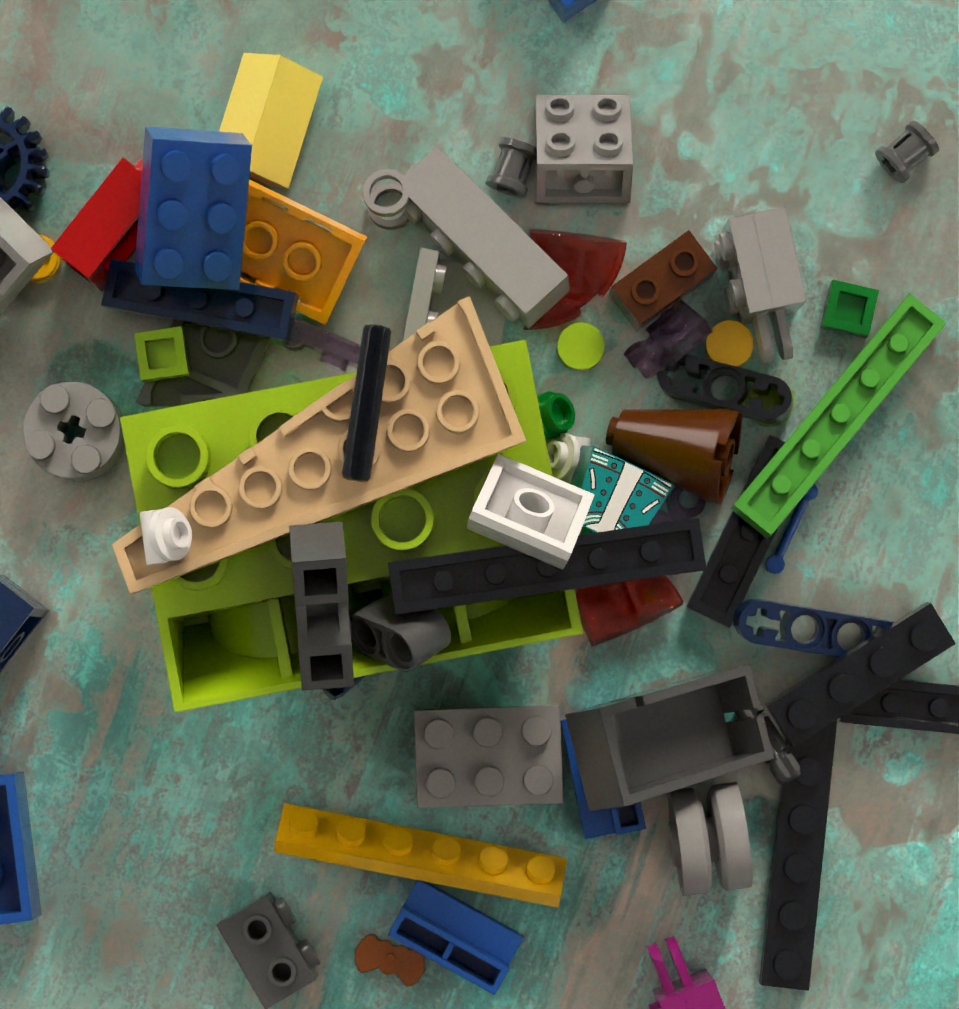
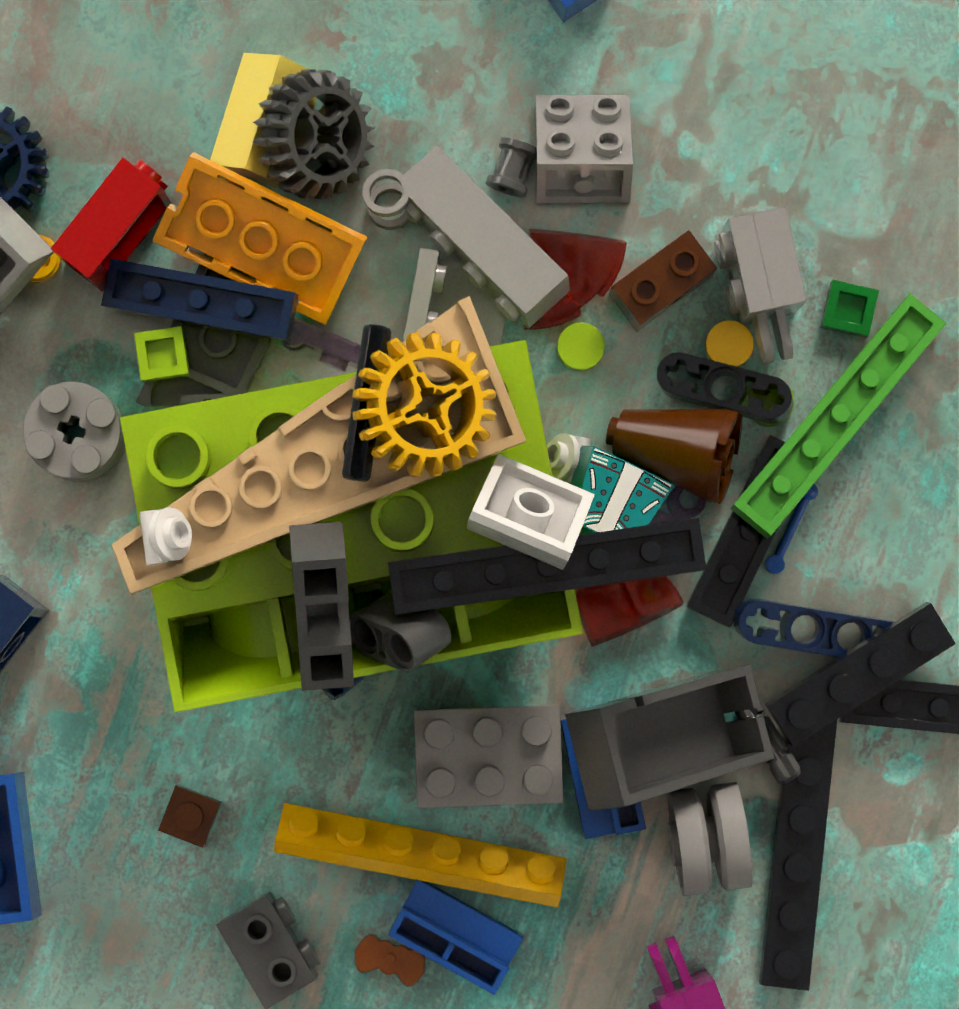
blue brick [134,126,252,290] -> none
green plate [537,391,575,439] -> none
plate [624,299,713,379] -> none
dark grey bush [875,120,939,183] -> none
none -> reddish brown plate [158,785,222,848]
none -> dark grey gear [253,69,375,199]
none -> yellow gear [352,332,497,477]

